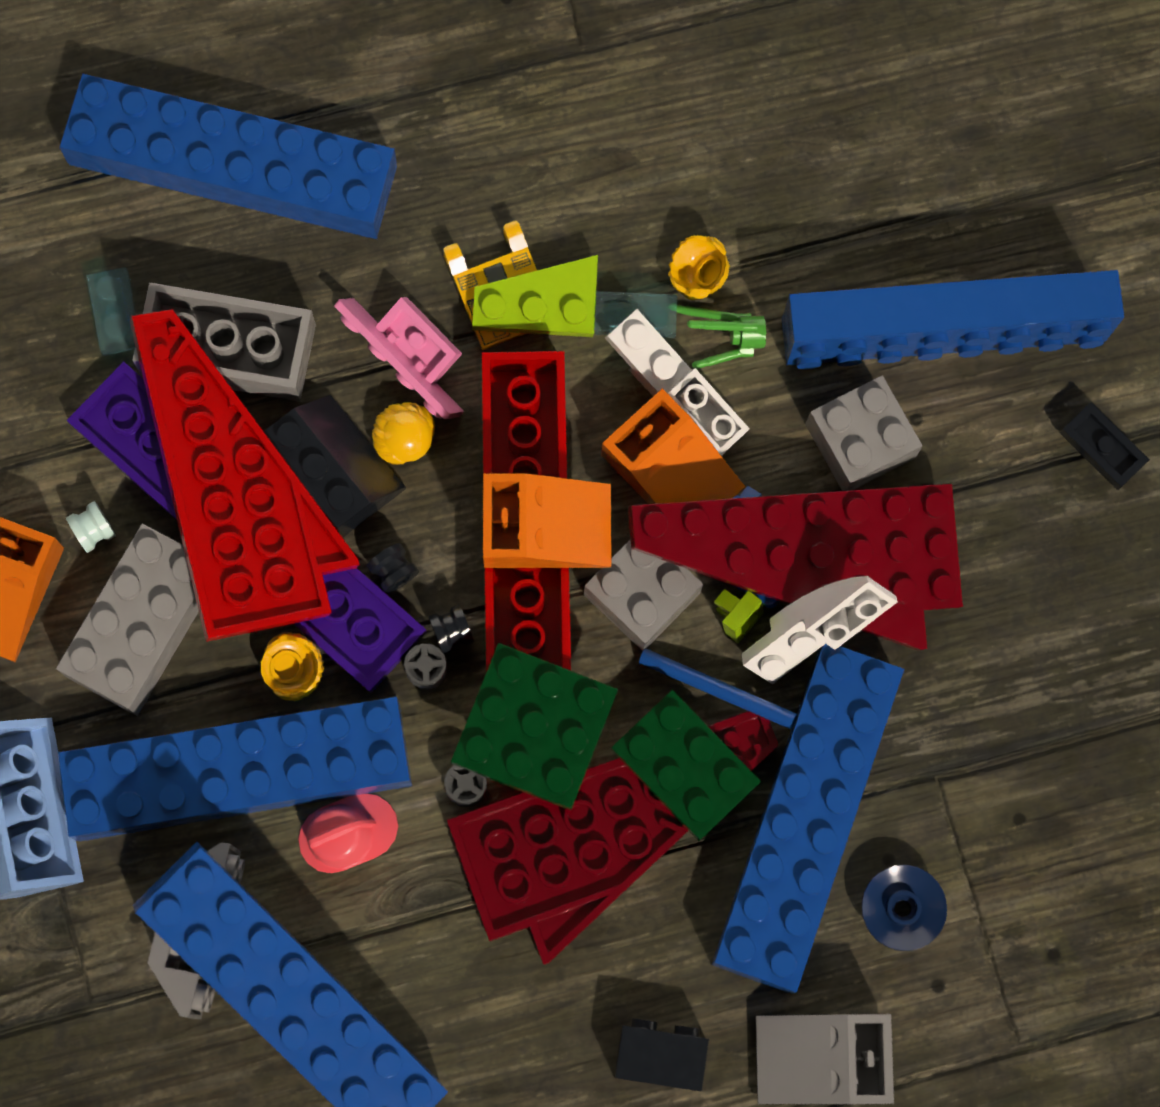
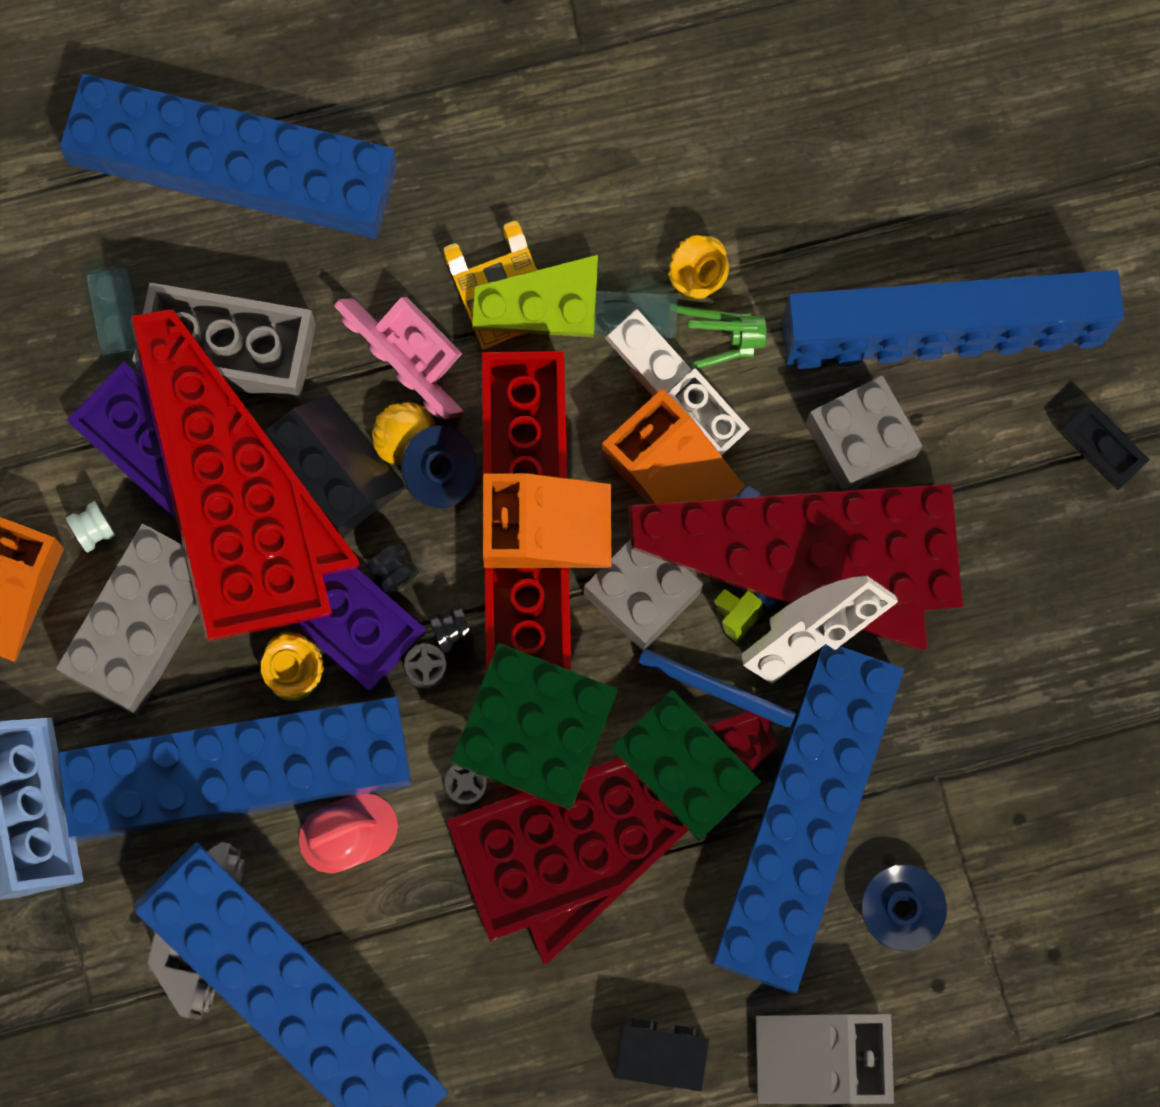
none -> dark blue dish [401,426,478,508]

